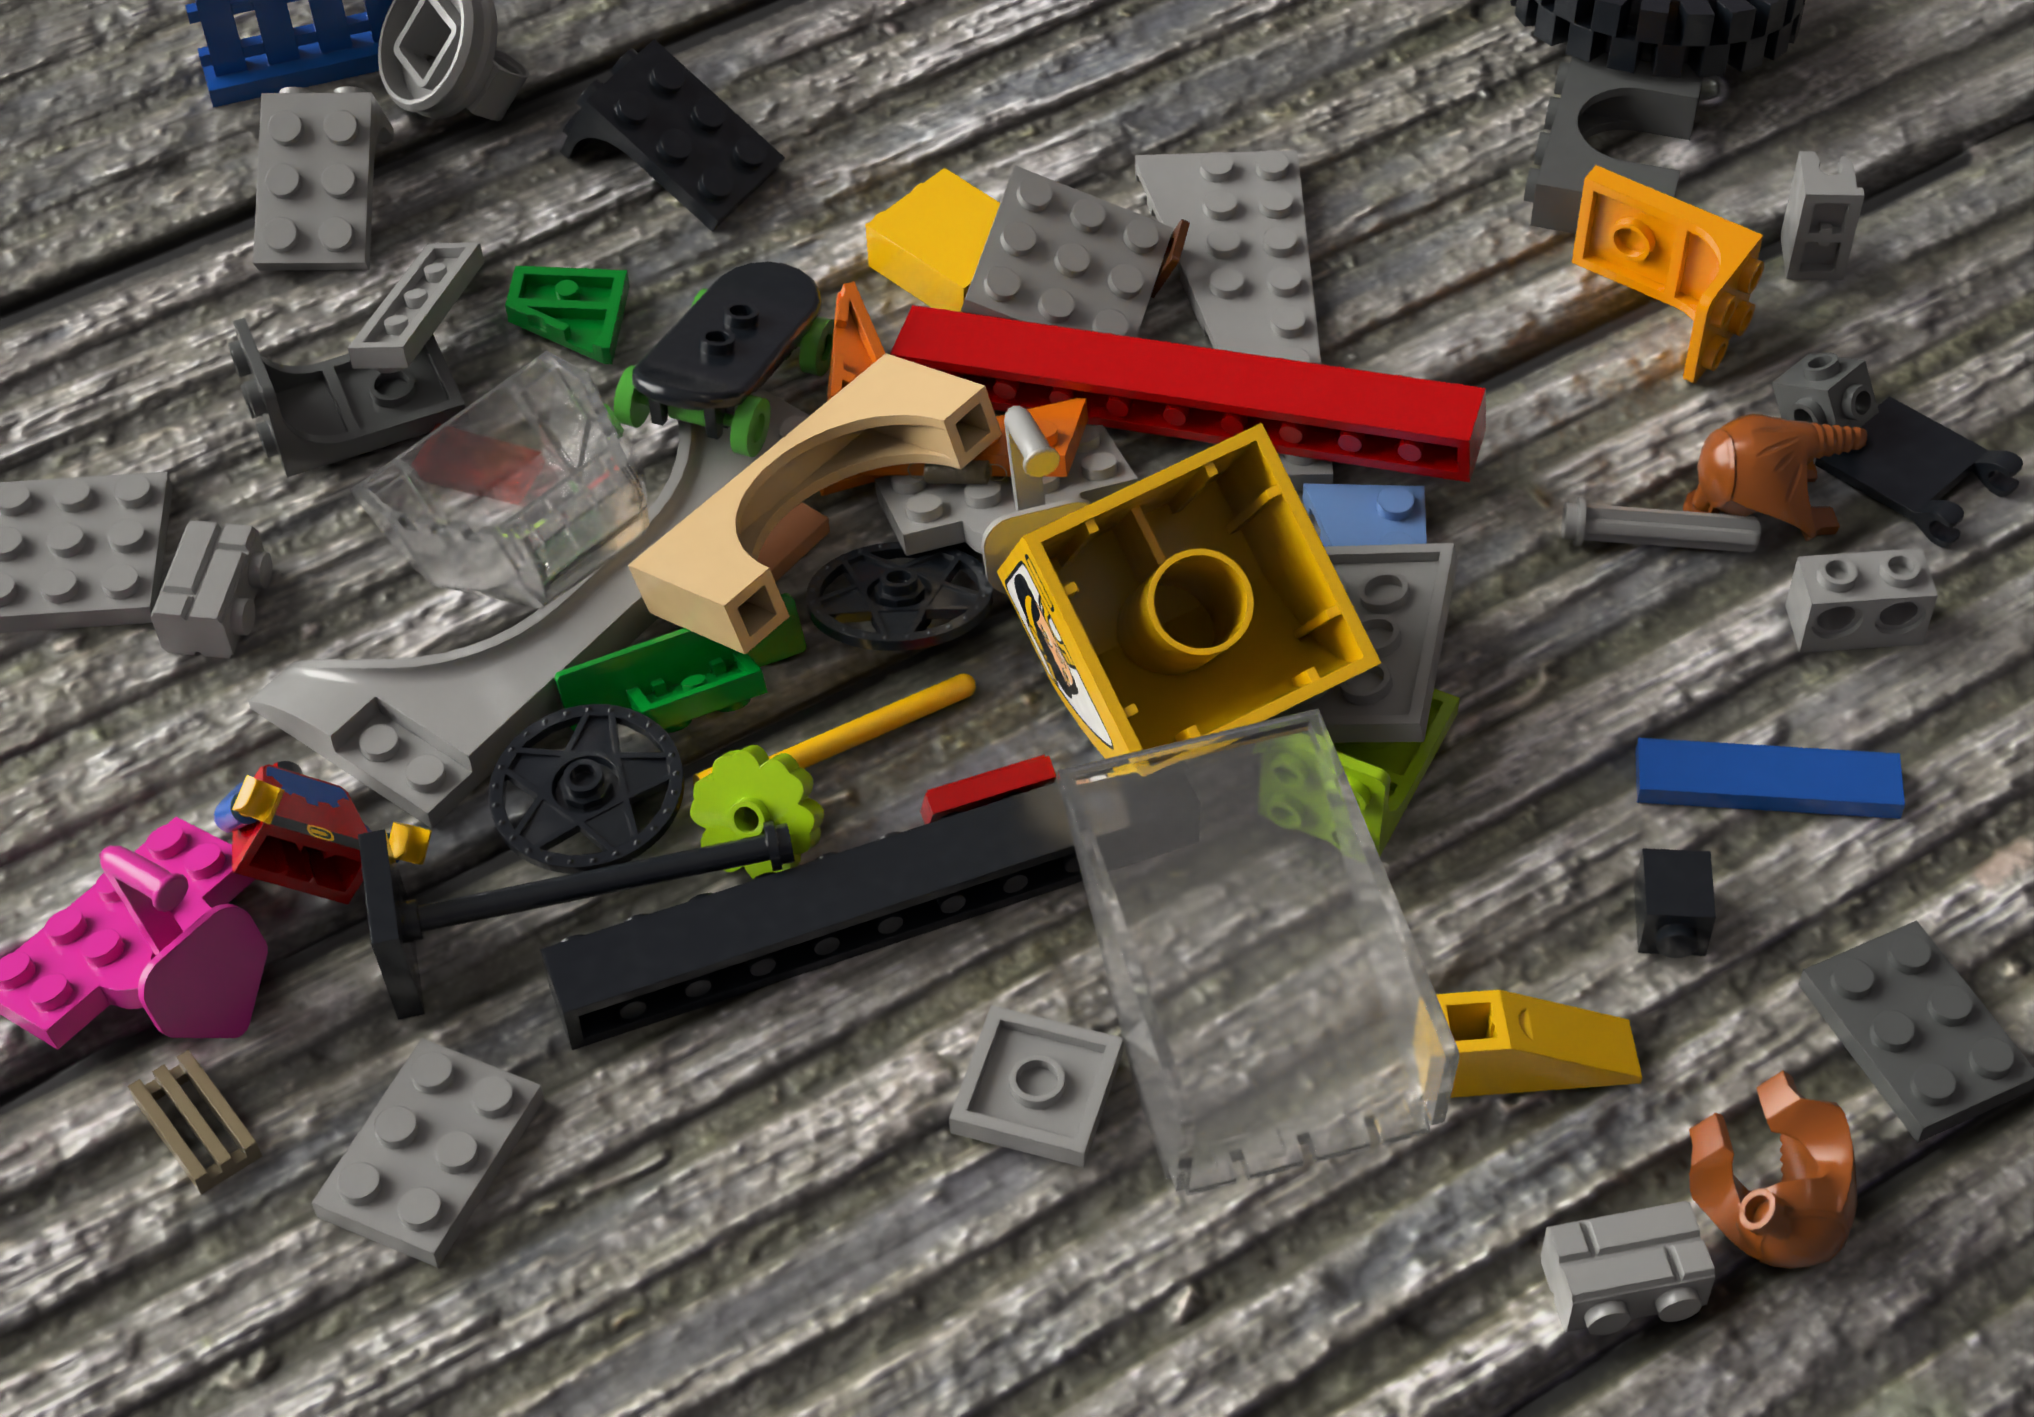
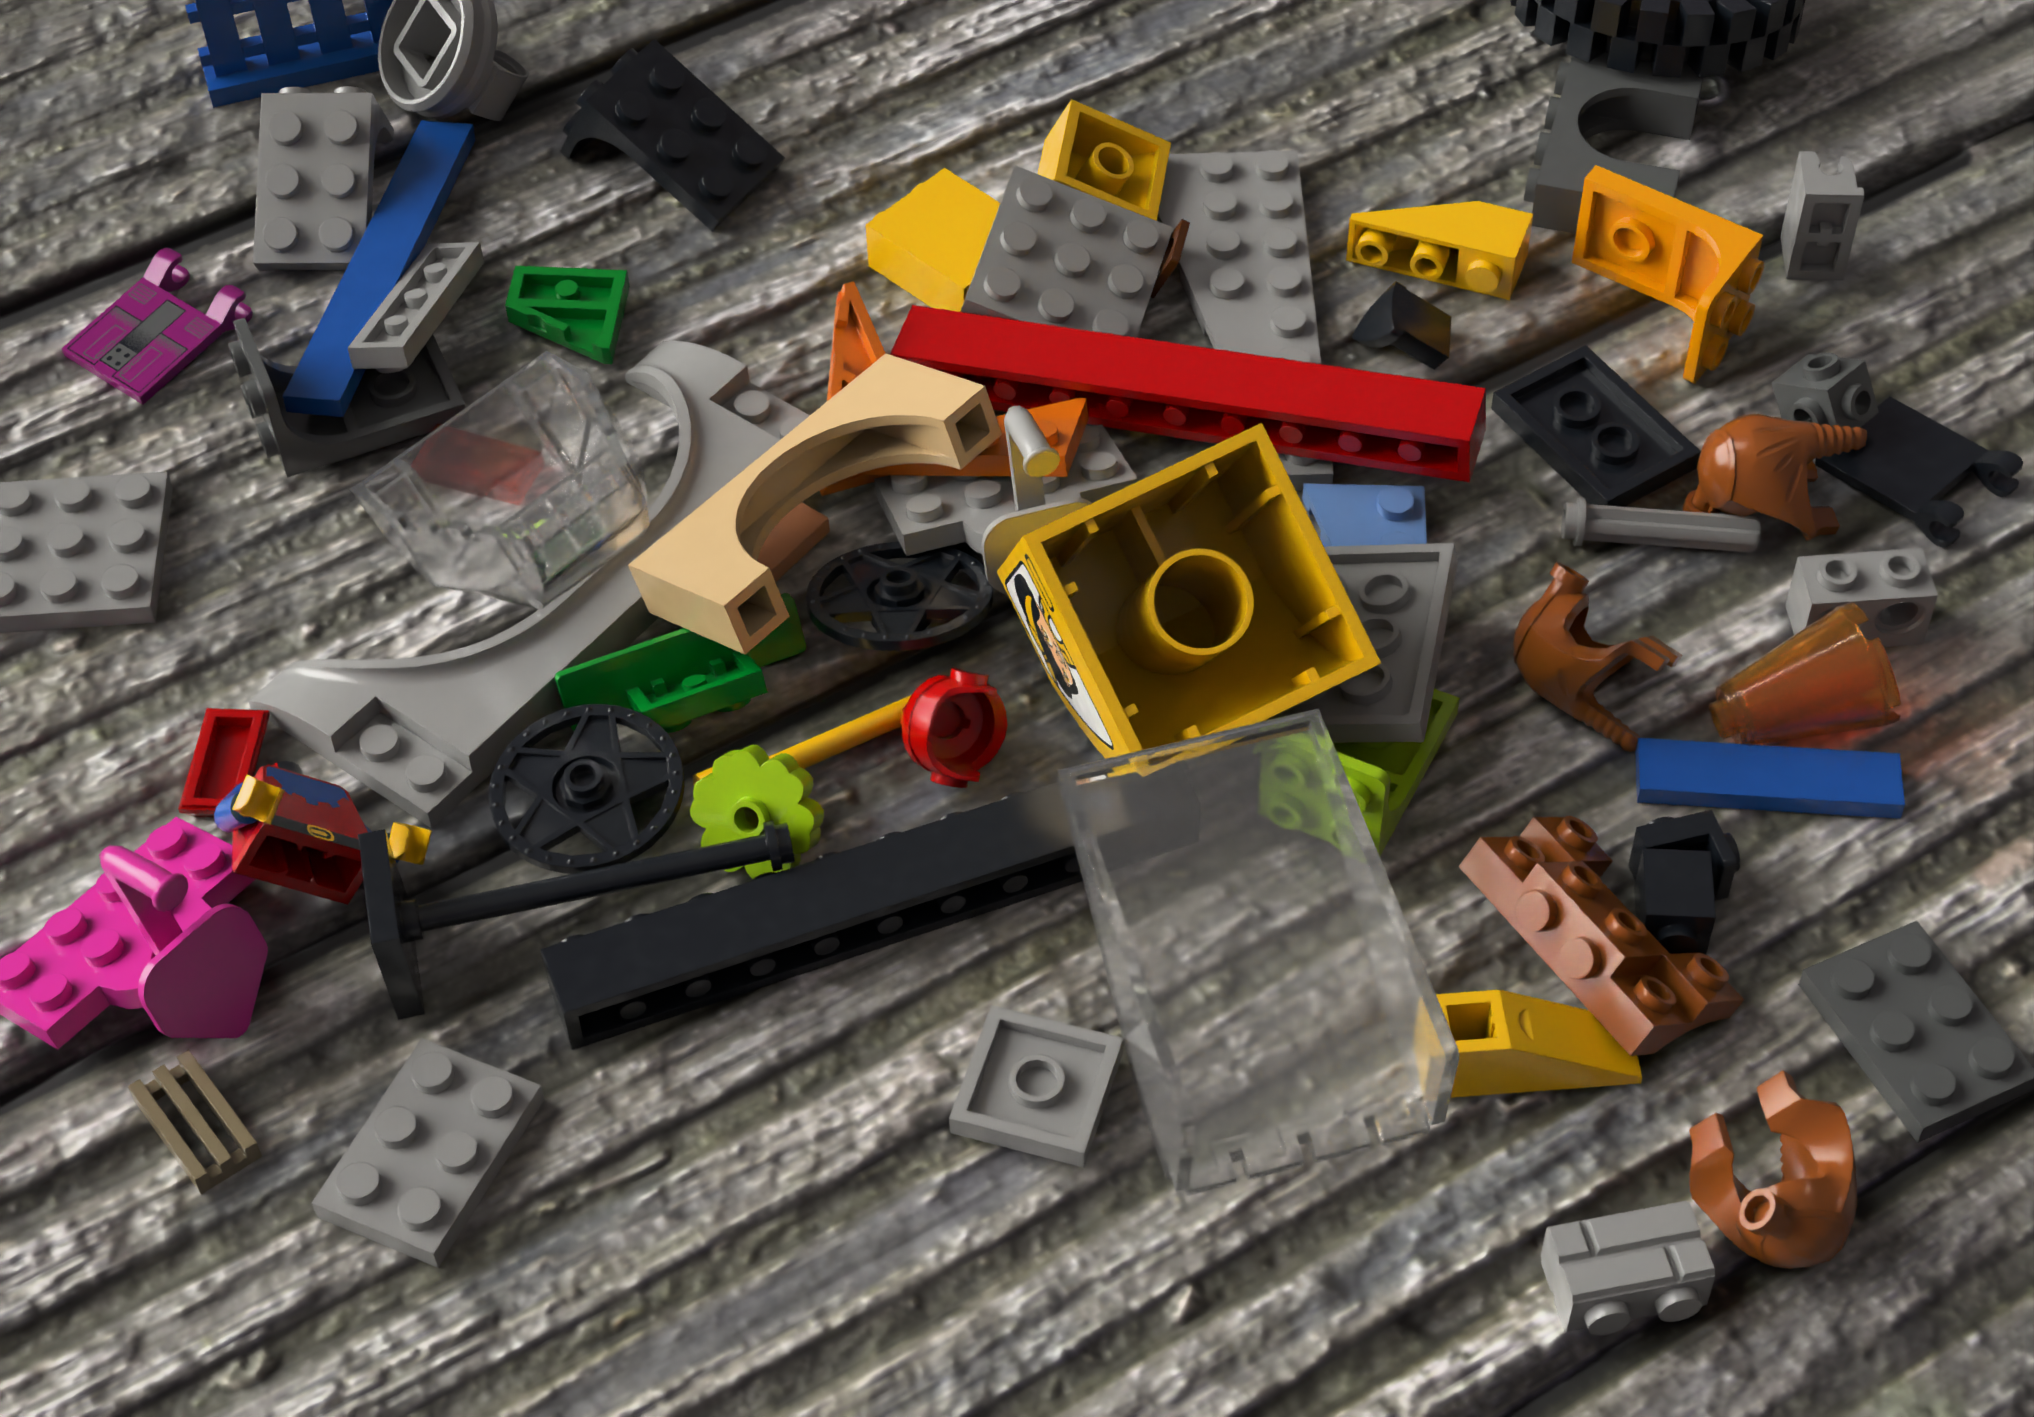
light grey brick [150,520,273,659] -> none
black piece [614,262,834,457] -> none
dark tan piece [908,460,1007,484] -> none
red tile [920,754,1057,825] -> none
none -> magenta flag [61,248,253,405]
none -> red tile [178,708,270,817]
none -> blue tile [283,120,476,417]
none -> red cap [900,668,1008,788]
none -> yellow slope [1037,99,1171,221]
none -> yellow slope [1346,201,1533,300]
none -> black tile [1352,281,1452,370]
none -> dark orange bracket [1459,816,1744,1056]
none -> black plate [1491,345,1701,507]
none -> dark orange piece [1513,562,1683,752]
none -> black bracket [1628,810,1740,901]
none -> clear orange cone [1709,602,1901,745]

